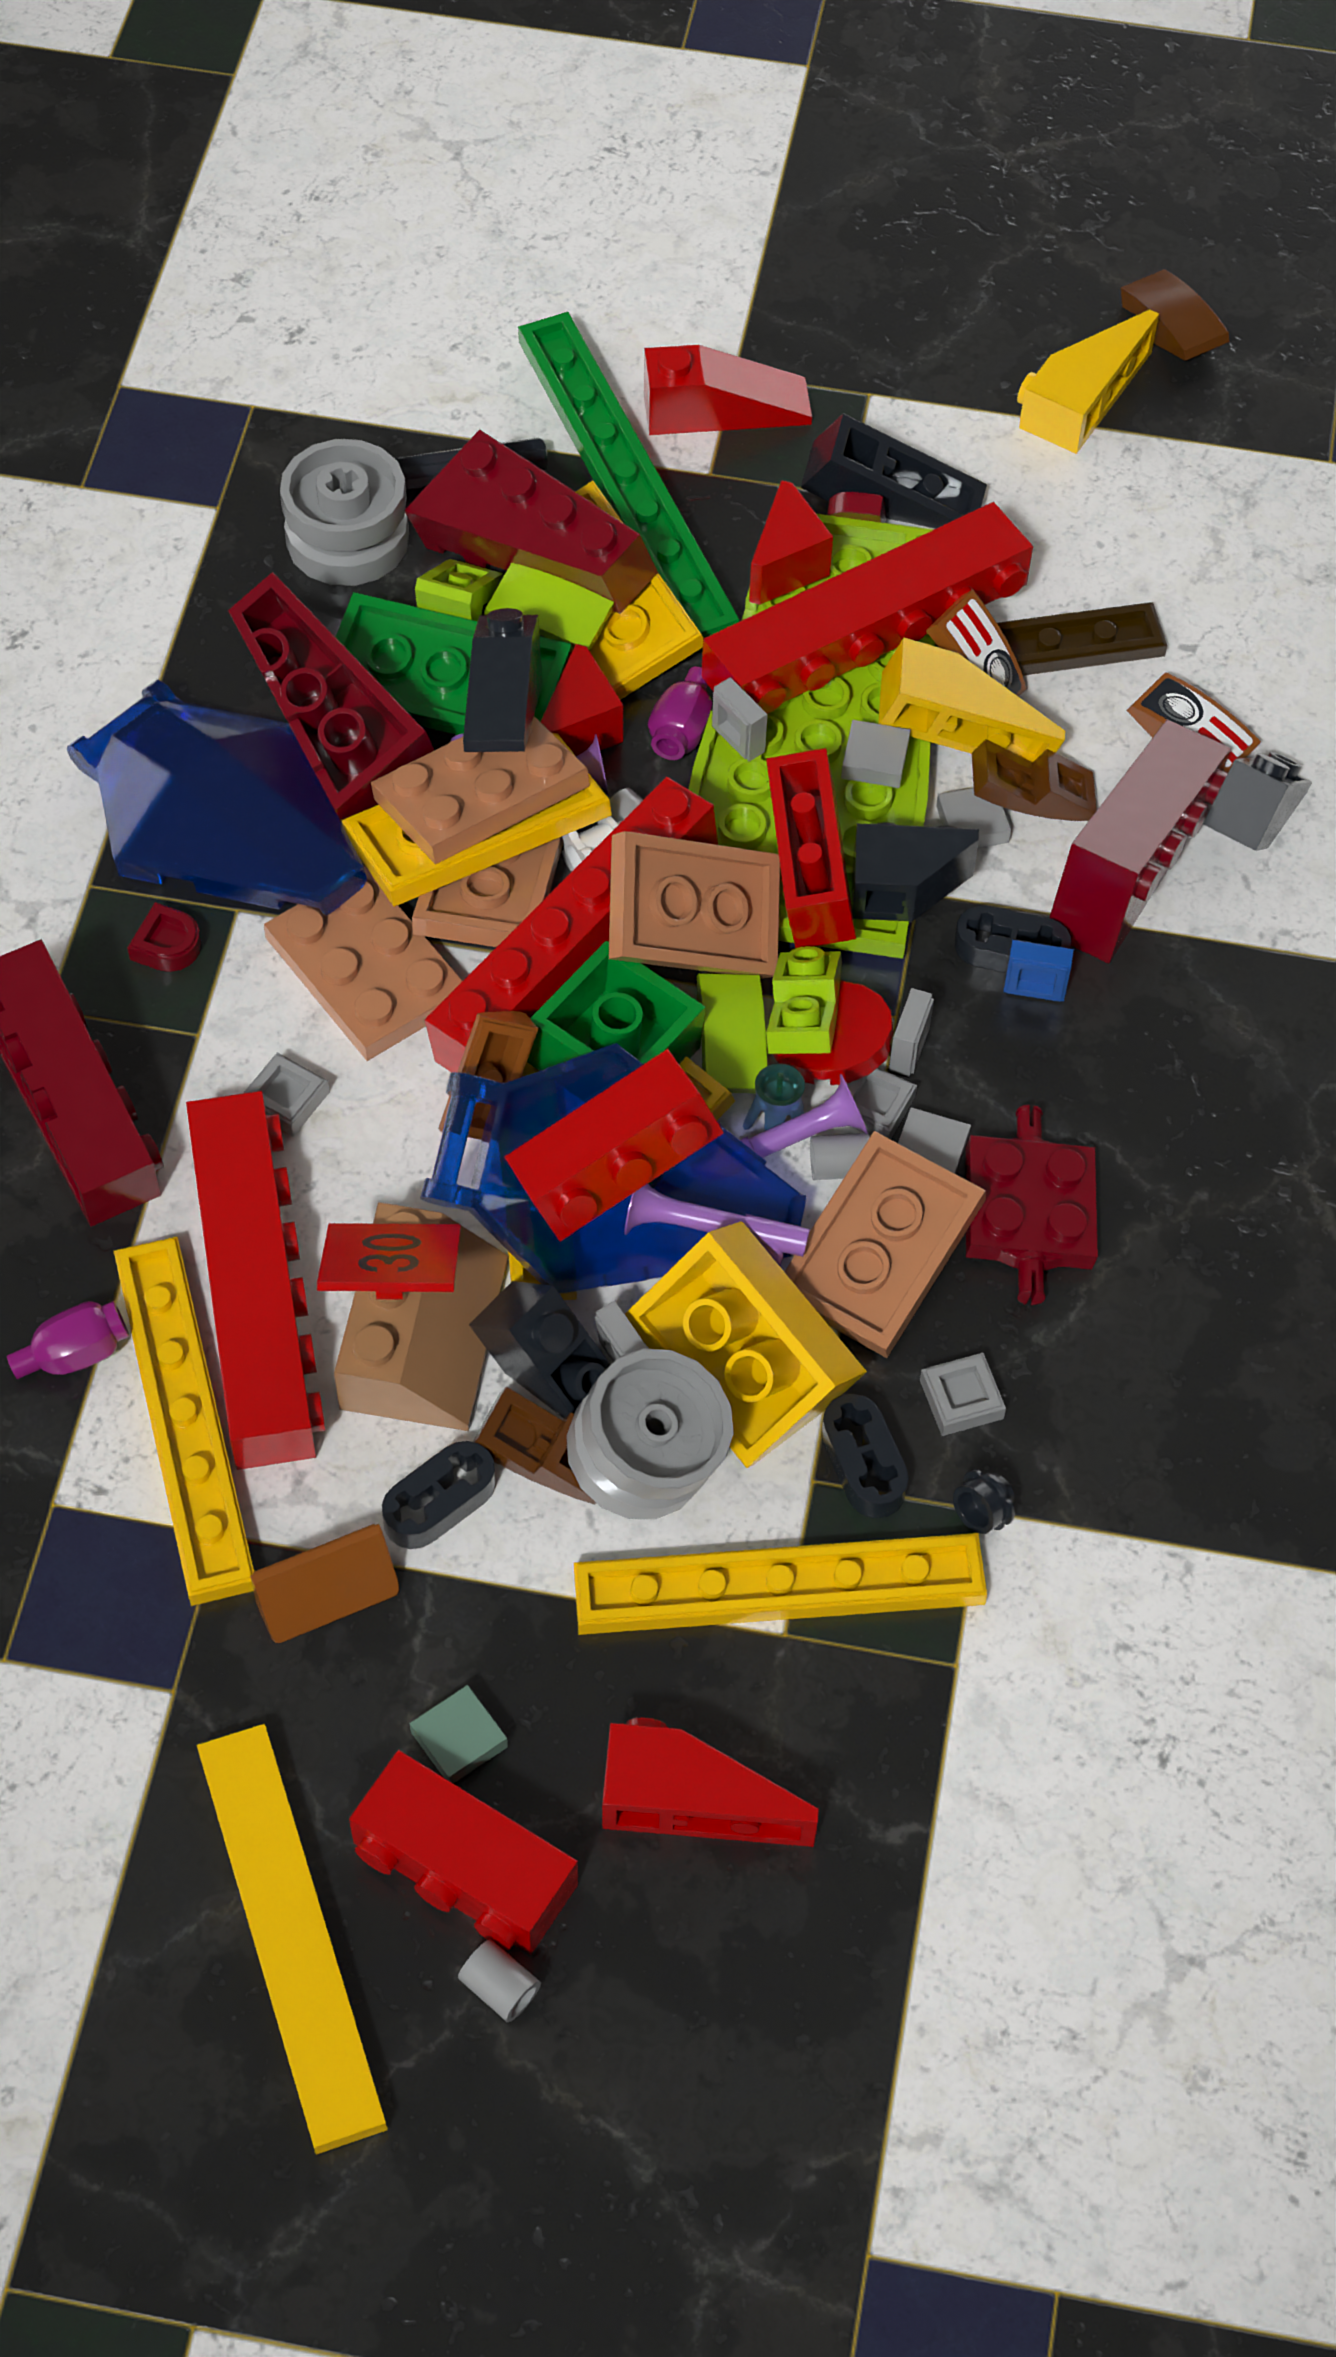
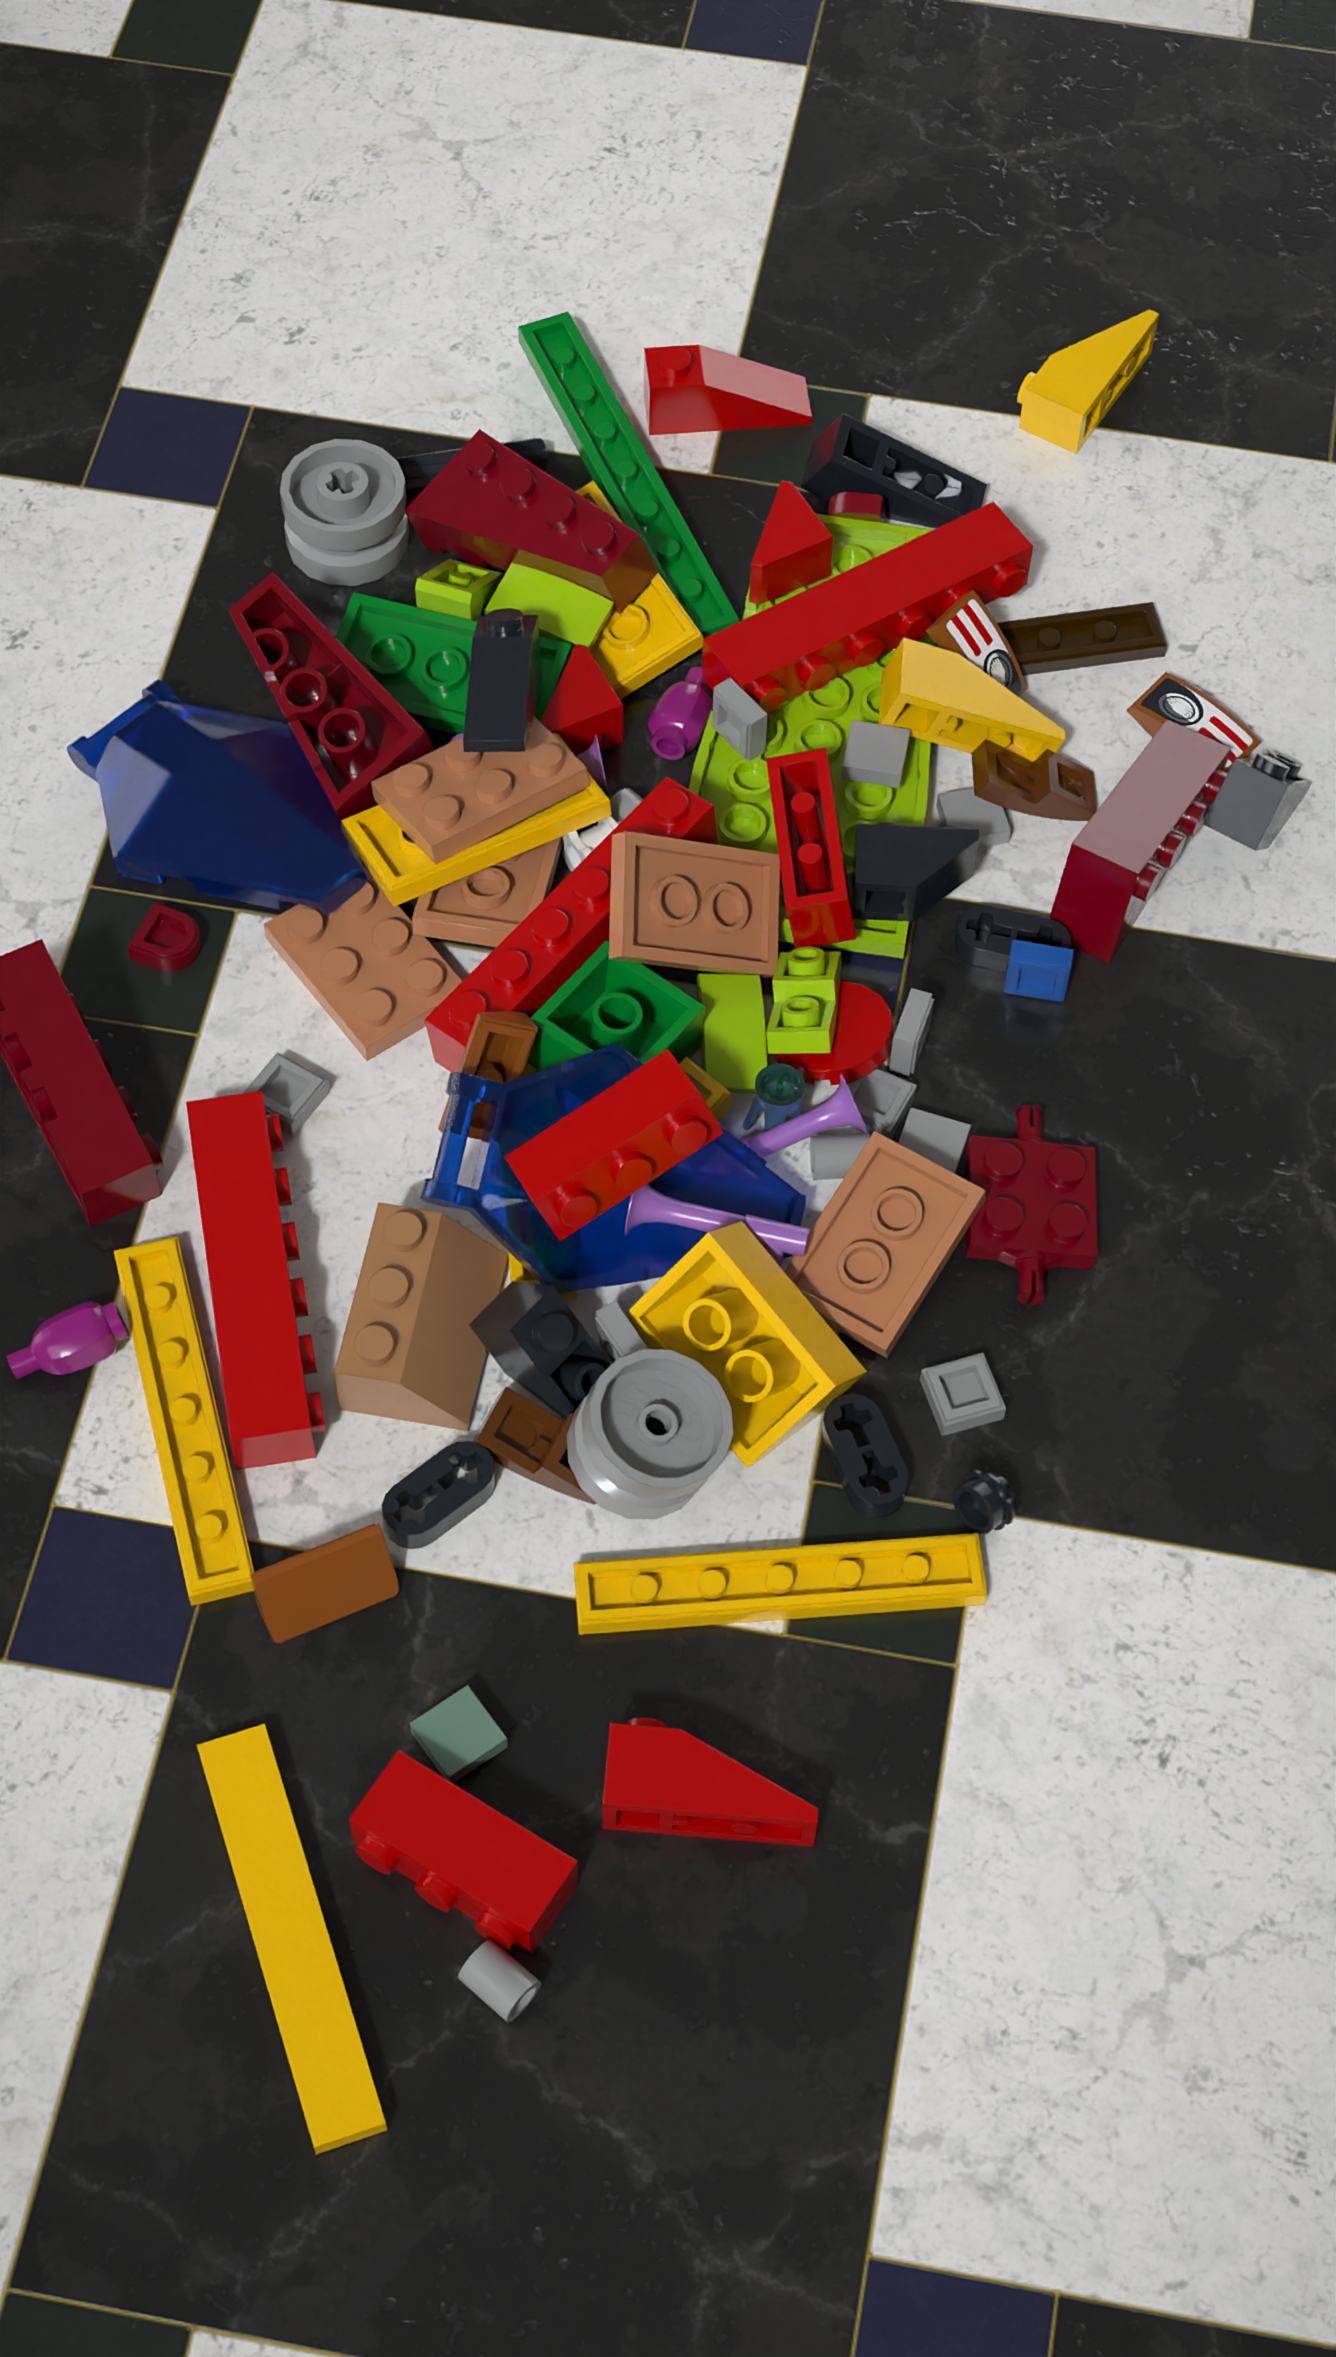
red piece [317,1223,461,1300] -> none
reddish brown slope [1120,269,1229,361] -> none

